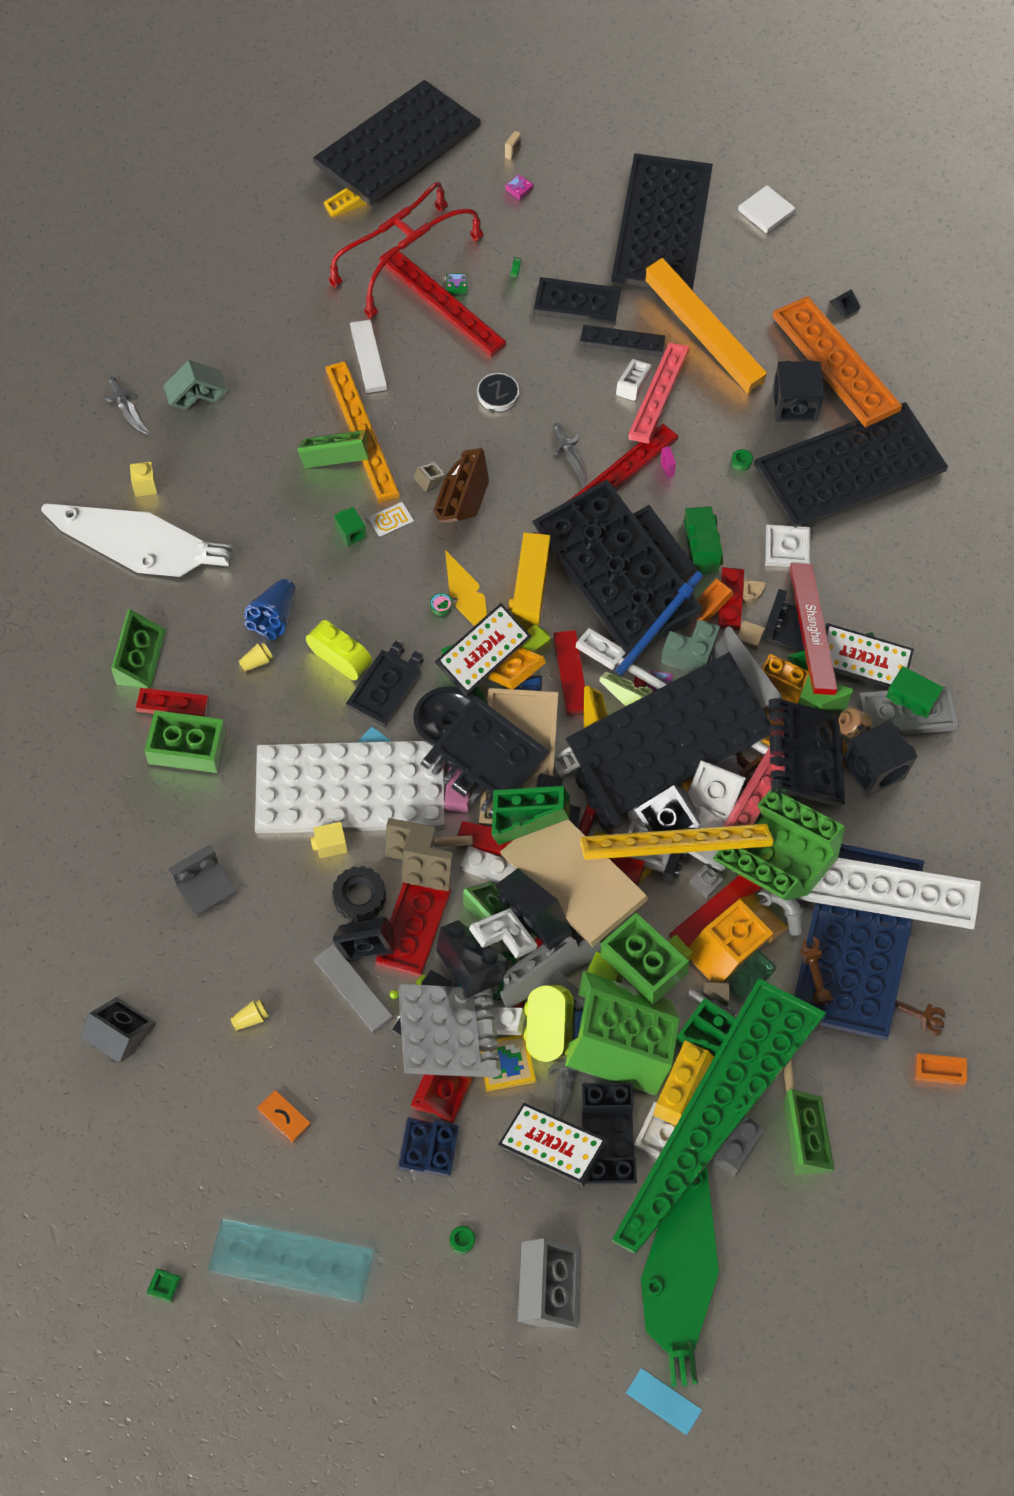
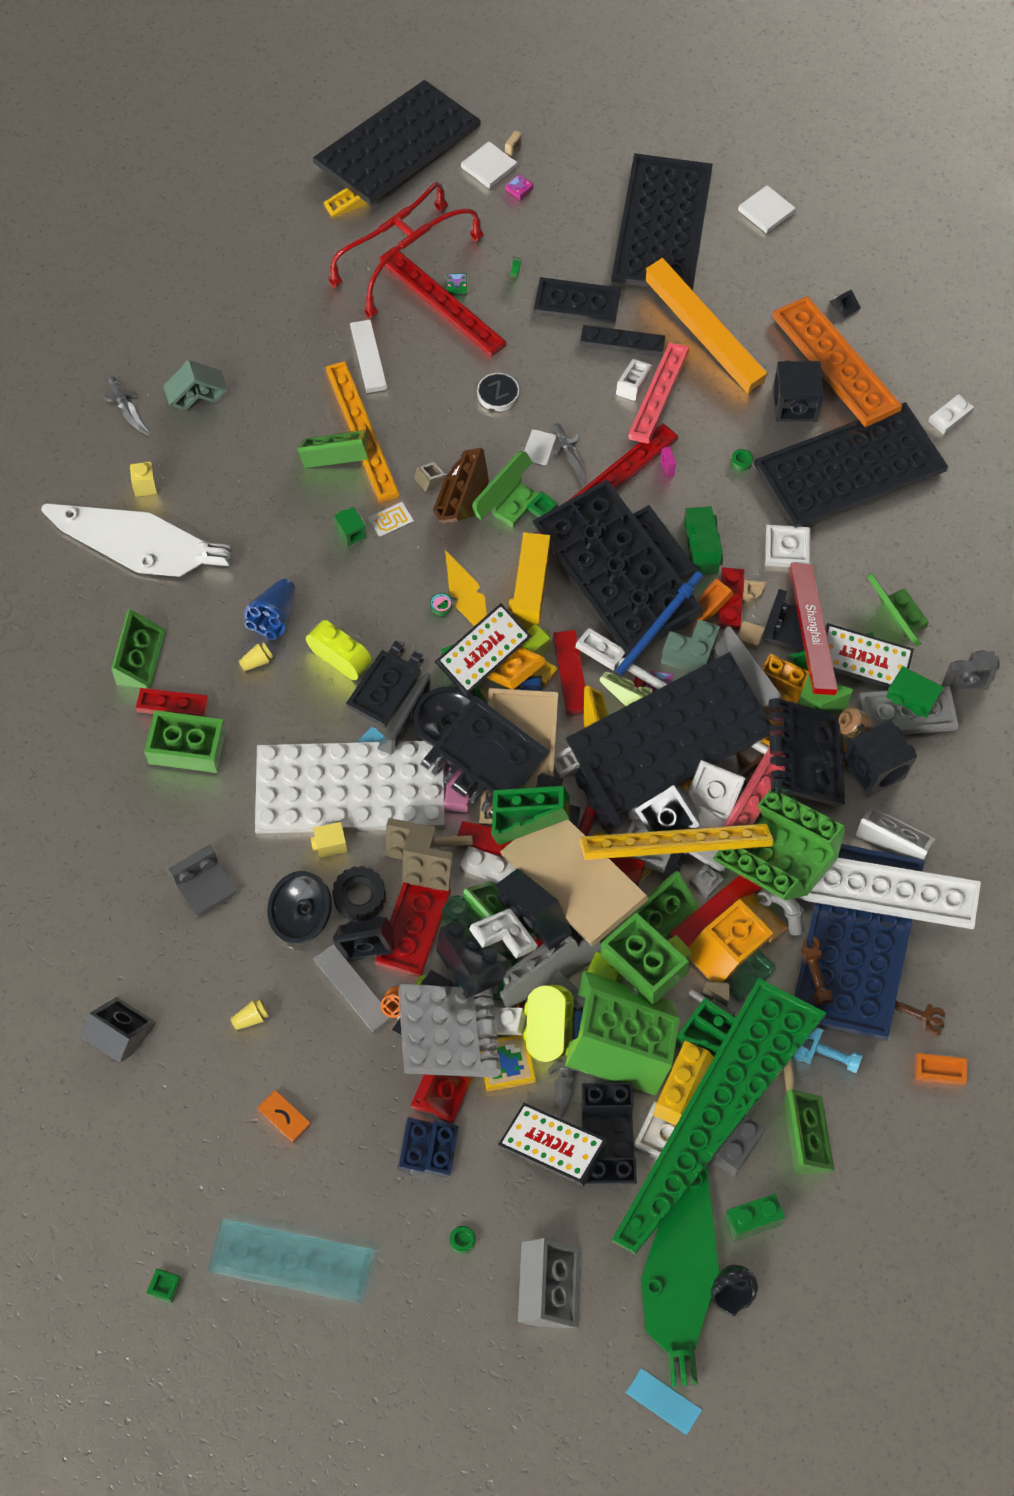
none -> black dish [267,871,332,944]
none -> dark grey slope [377,673,431,755]
none -> orange wheel [380,986,400,1018]
none -> clear green plate [442,895,481,928]
none -> white tile [461,142,517,189]
none -> bright green plate [473,451,539,528]
none -> white sticker [525,429,557,466]
none -> green plate [527,491,558,517]
none -> yellow tile [531,660,558,688]
none -> bright green slope [623,871,700,939]
none -> black hair [711,1265,758,1316]
none -> green brick [724,1193,785,1242]
none -> medium azure bar [793,1028,863,1073]
none -> white slope [855,806,935,860]
none -> bright green plate [867,573,929,646]
none -> white plate [928,394,974,435]
none -> flat silver plate [941,650,1000,692]

